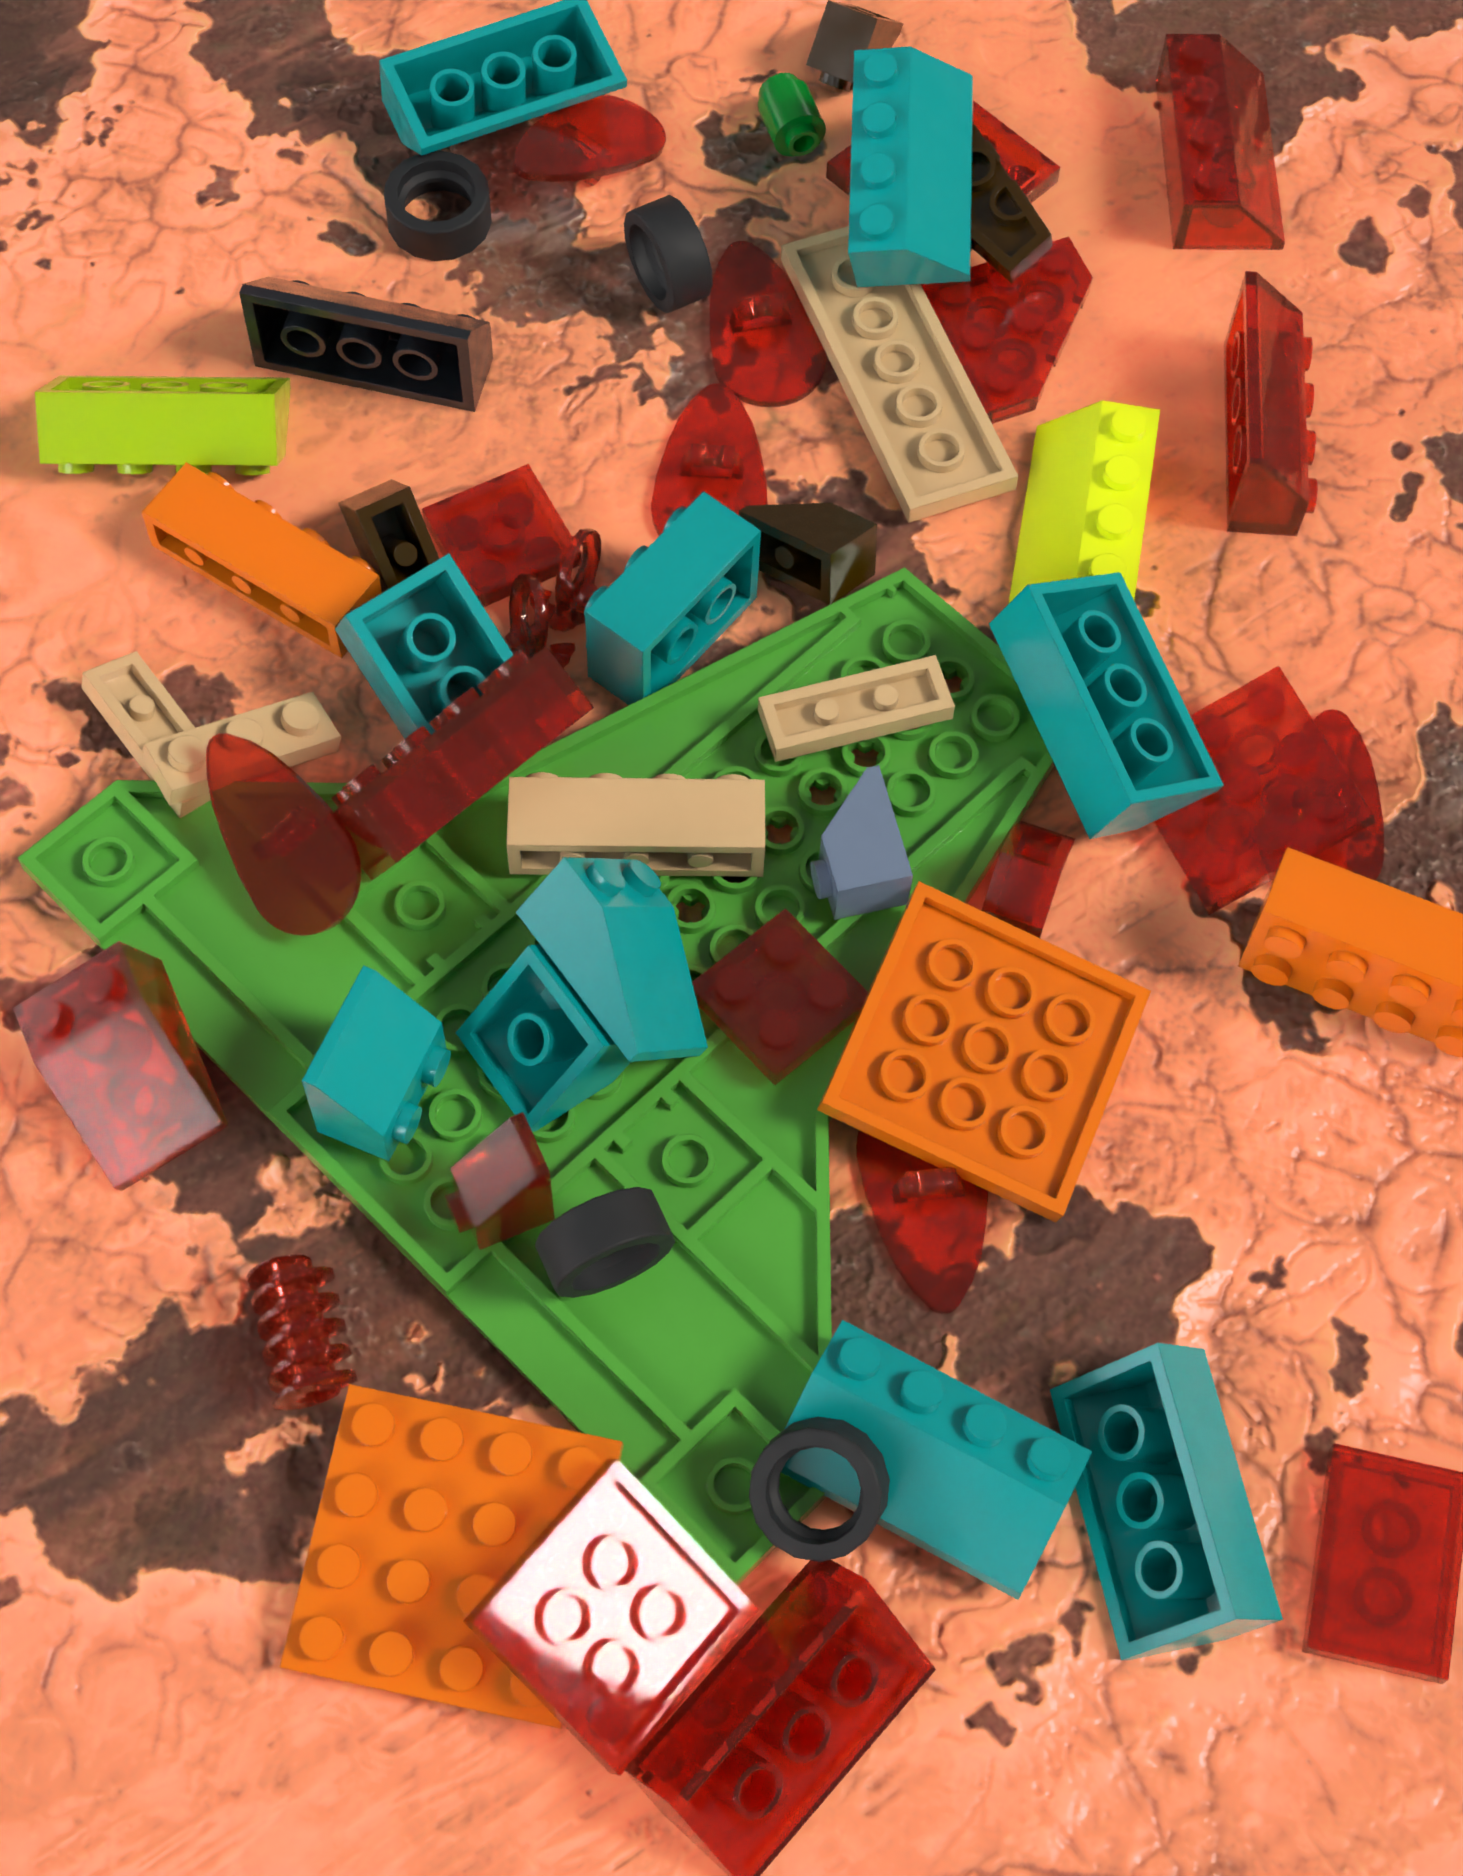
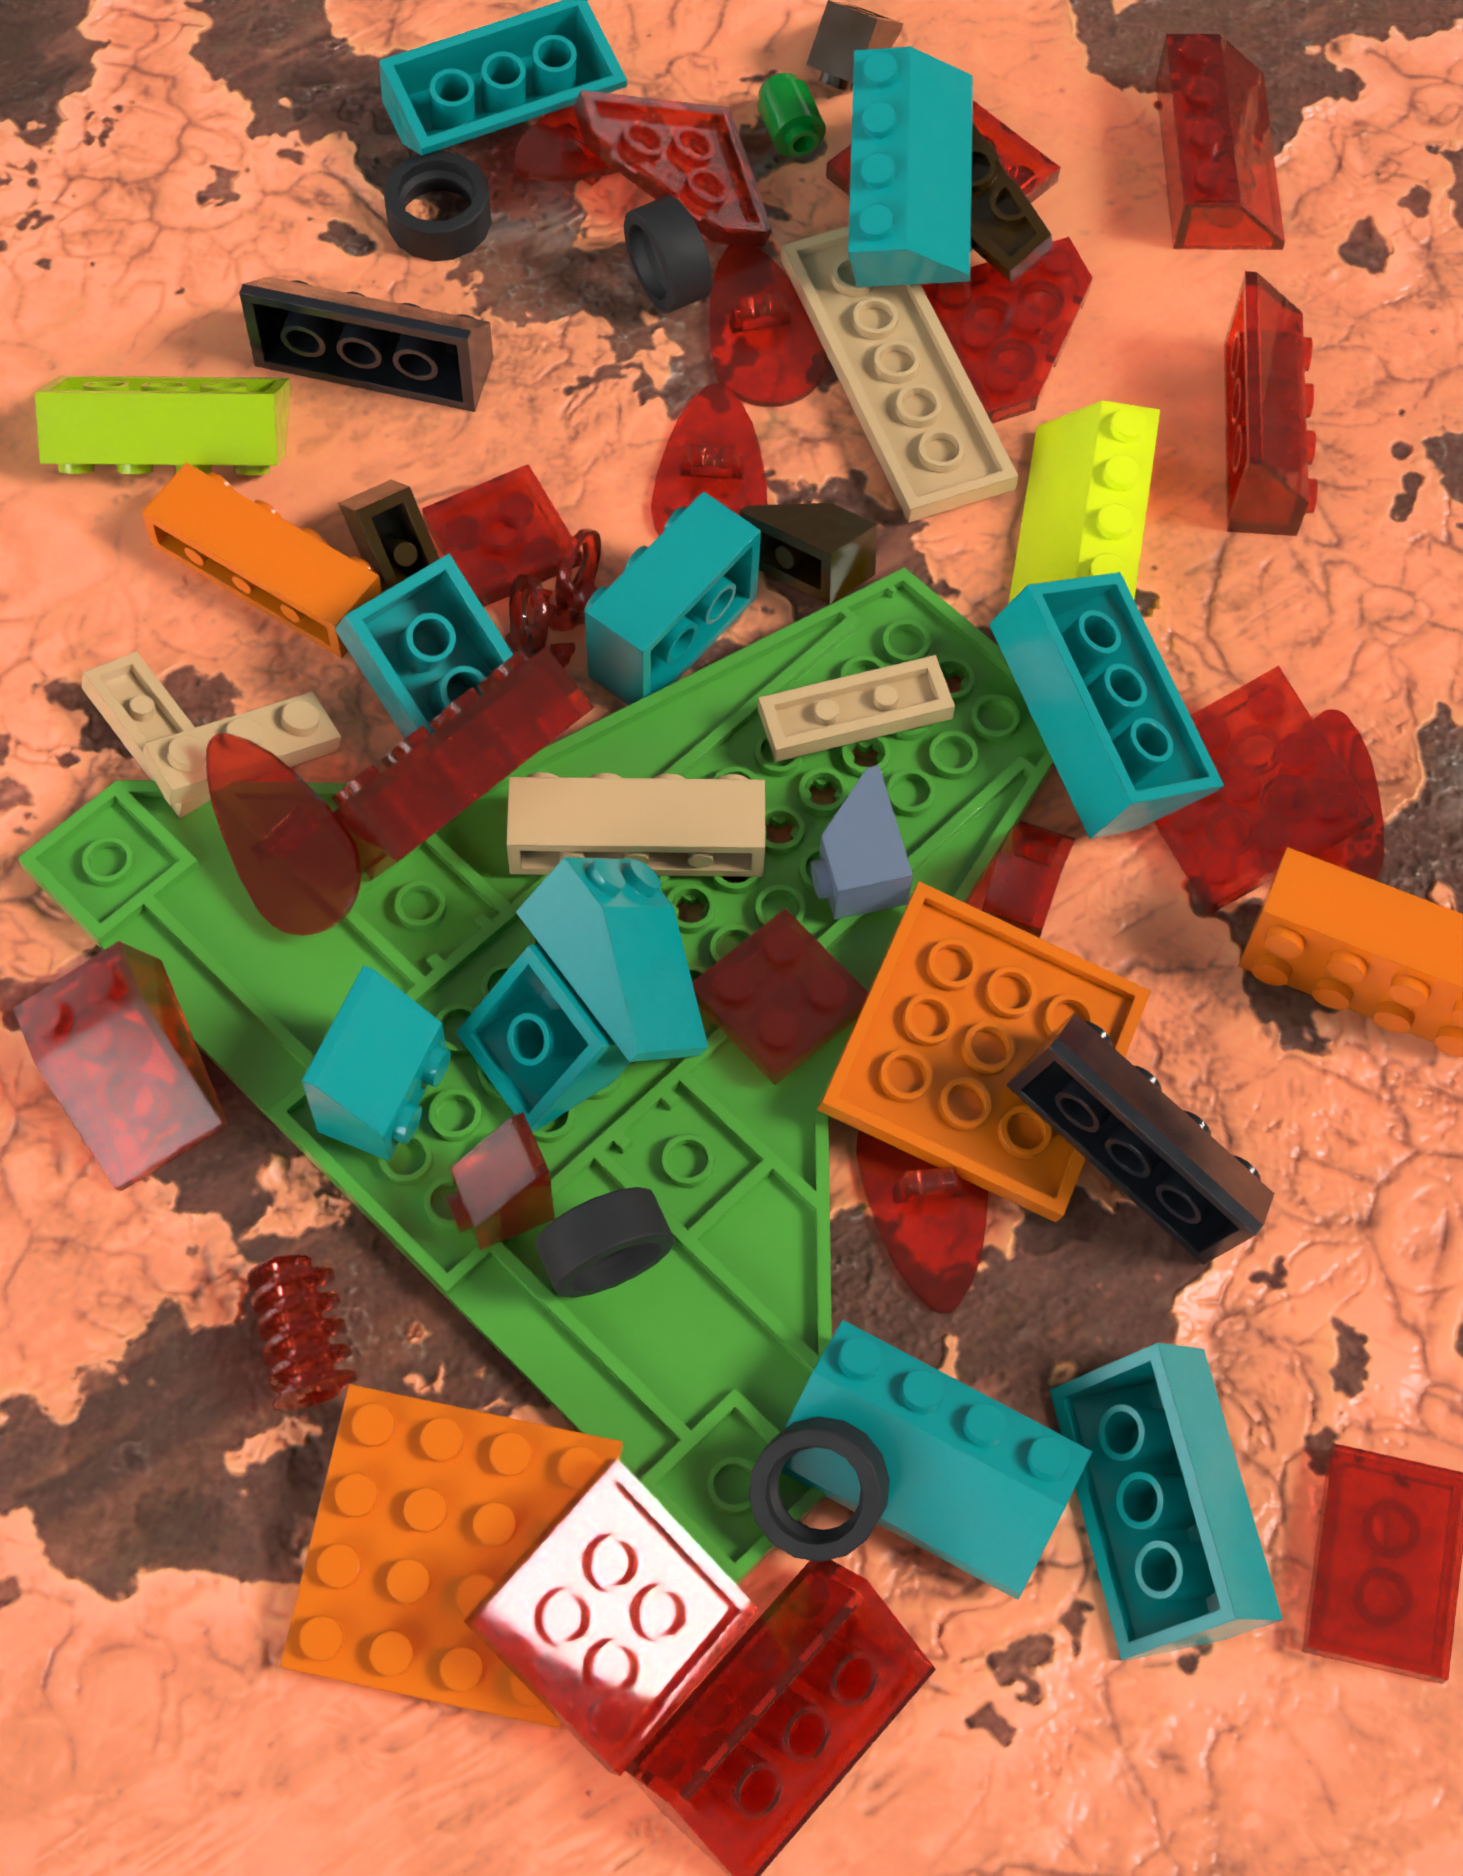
none -> clear red plate [573,90,772,247]
none -> black slope [1006,1012,1275,1265]

